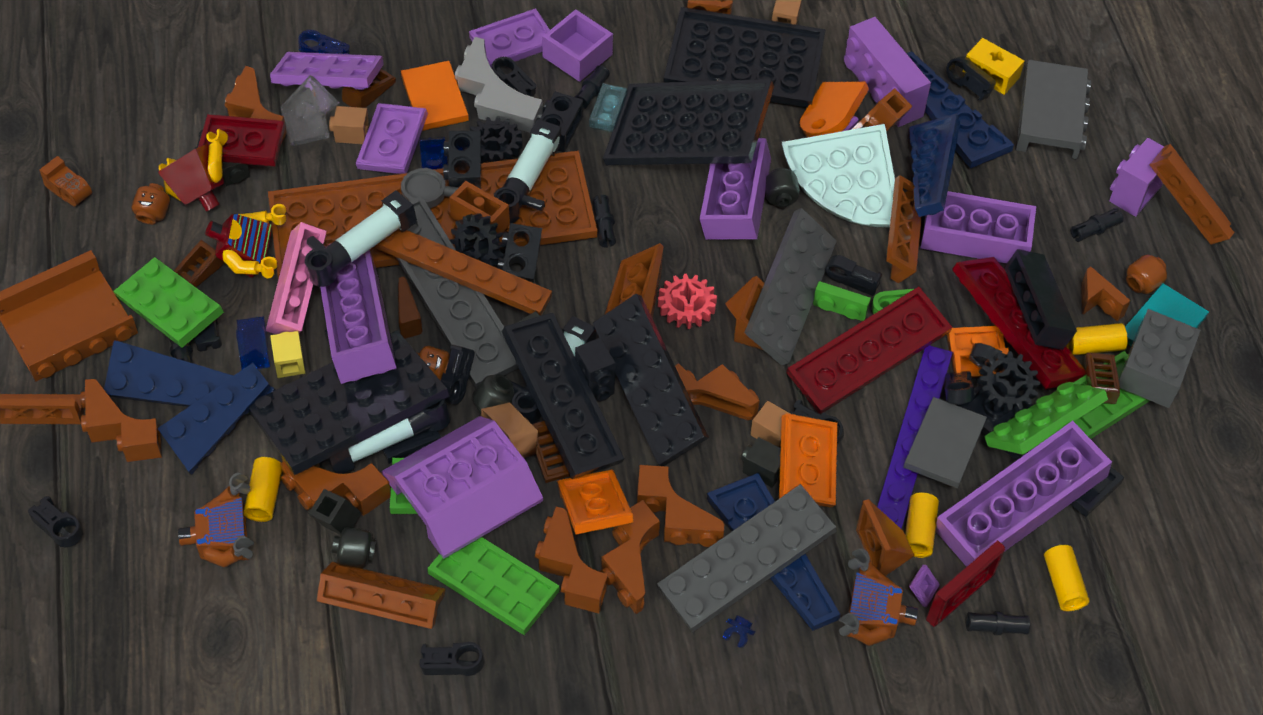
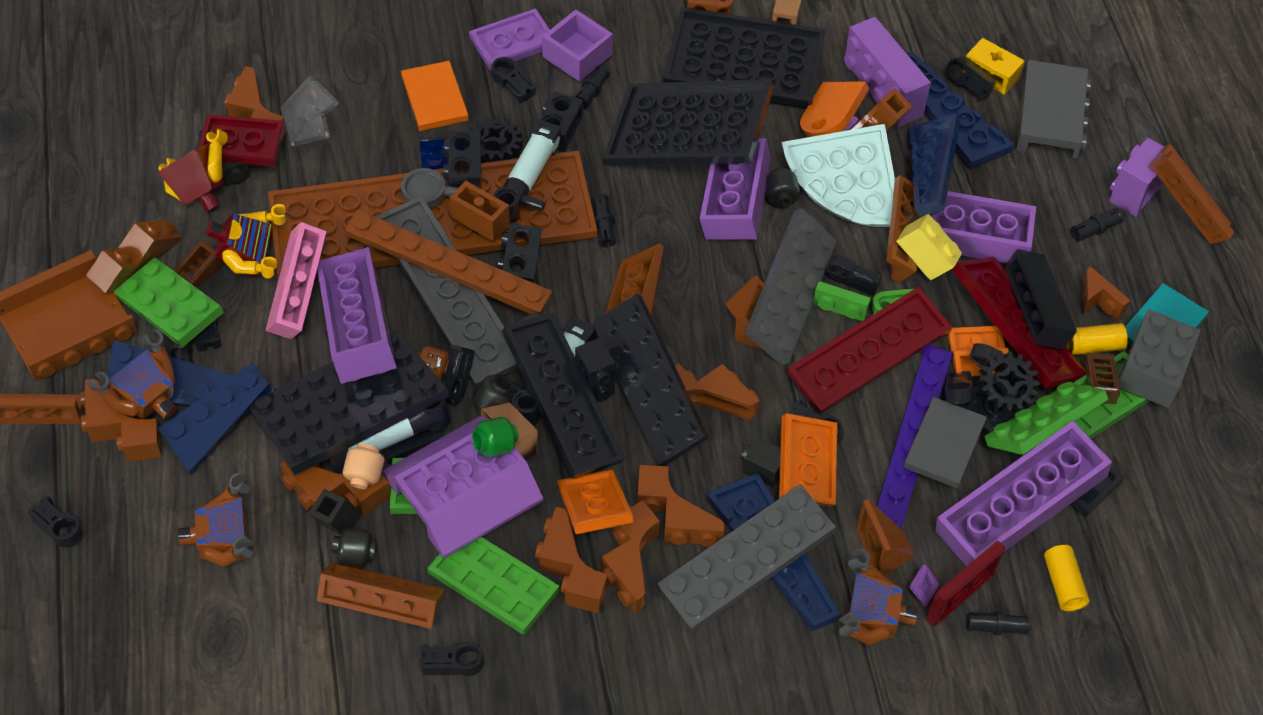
dark orange leg [39,156,92,206] -> none
dark orange head [131,183,170,225] -> none
clear blue slope [236,316,270,370] -> none
yellow pin [243,457,282,522] -> none
medium lavender plate [270,52,383,89] -> none
light yellow brick [270,331,306,378] -> none
clear blue piece [298,30,350,54] -> none
piece [305,190,417,287] -> none
medium nougat brick [329,106,369,144] -> none
reddish brown slope [342,69,396,108] -> none
medium lavender tile [356,103,428,174] -> none
reddish brown slope [398,276,423,339] -> none
black gear [450,213,505,266] -> none
light grey arch [455,37,543,133] -> none
reddish brown slope [532,421,570,483] -> none
clear light blue plate [589,84,627,132] -> none
coral gear [658,274,717,329] -> none
clear blue plate [723,615,756,648] -> none
medium nougat brick [751,401,790,448] -> none
yellow pin [905,493,939,558] -> none
dark orange head [1126,254,1167,294] -> none
none -> dark orange arch [86,220,182,293]
none -> dark orange torso [87,330,177,420]
none -> light nougat head [343,444,384,489]
none -> green head [472,417,518,458]
none -> light yellow brick [896,214,962,281]

